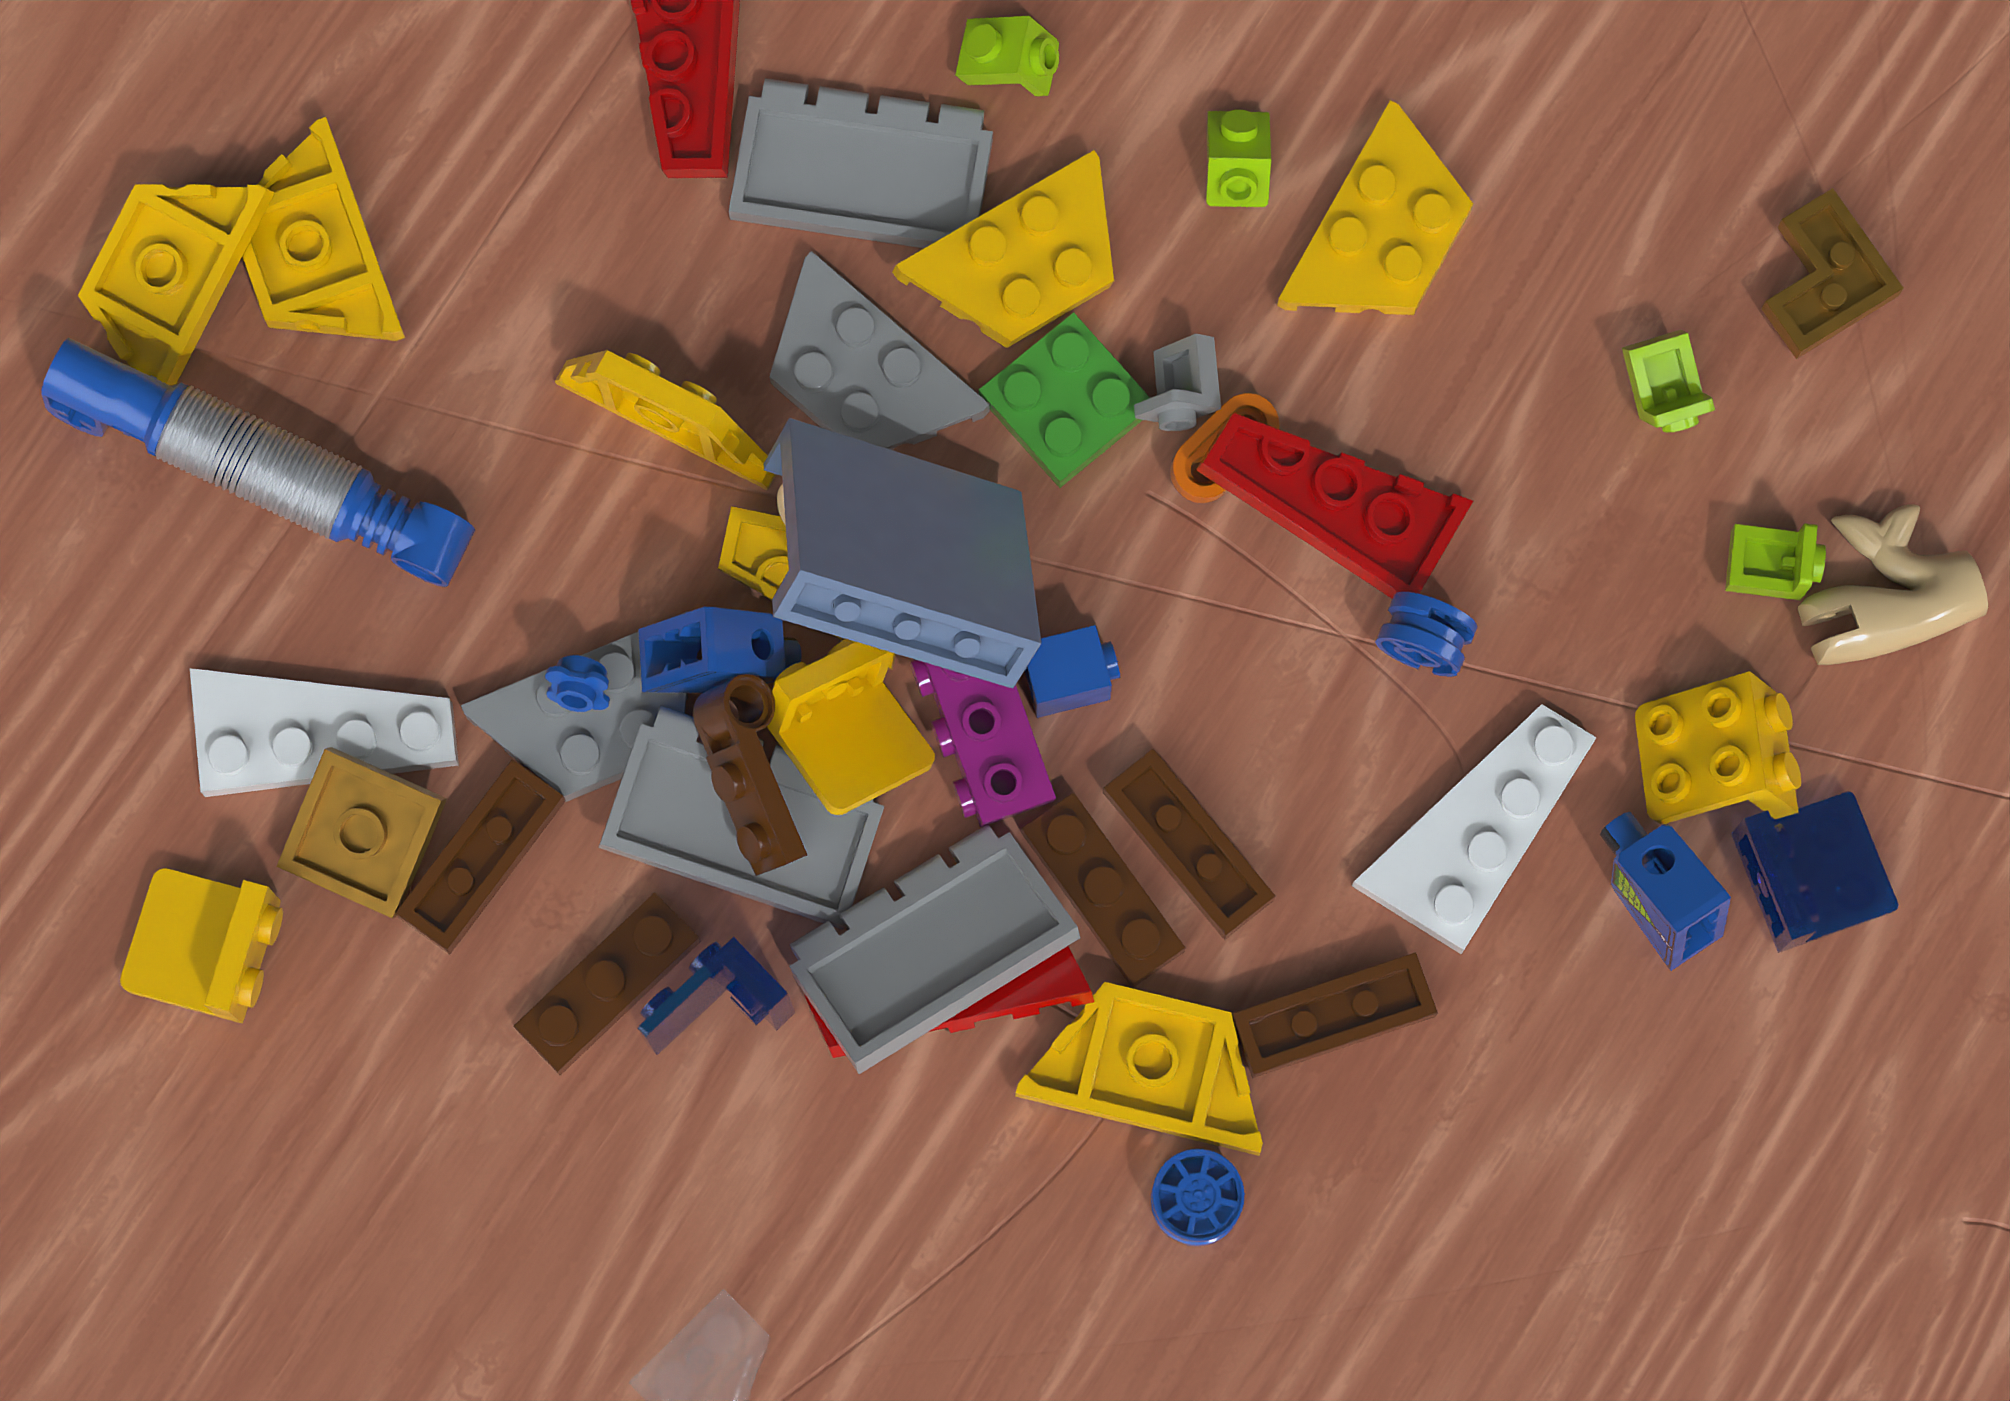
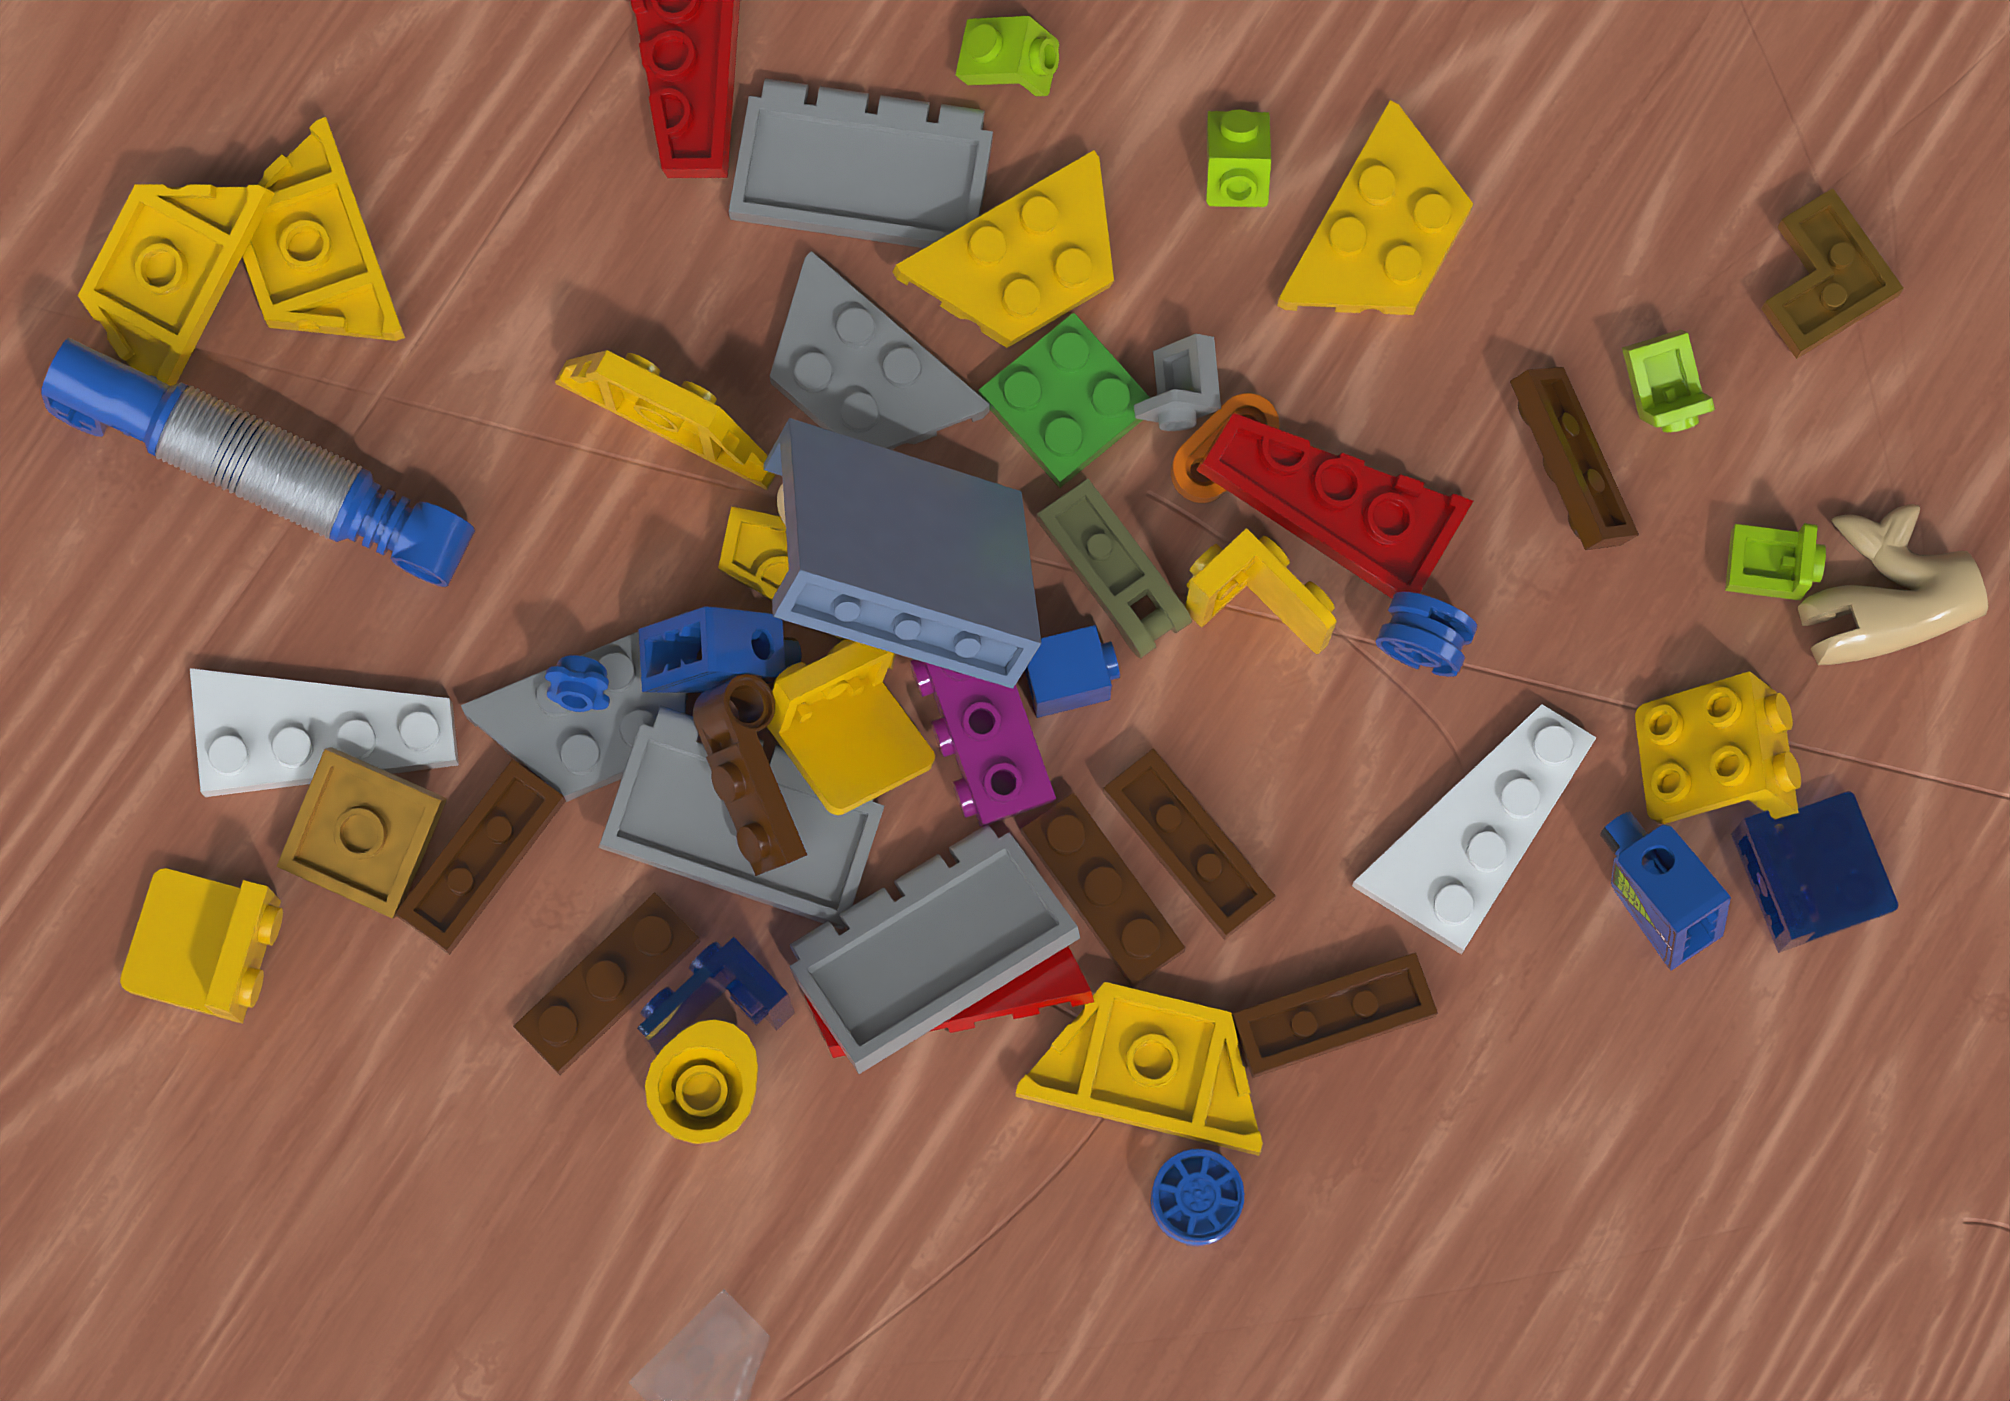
none -> yellow piece [645,1019,758,1144]
none -> olive plate [1037,479,1192,658]
none -> yellow bracket [1185,528,1337,655]
none -> reddish brown plate [1510,367,1639,550]

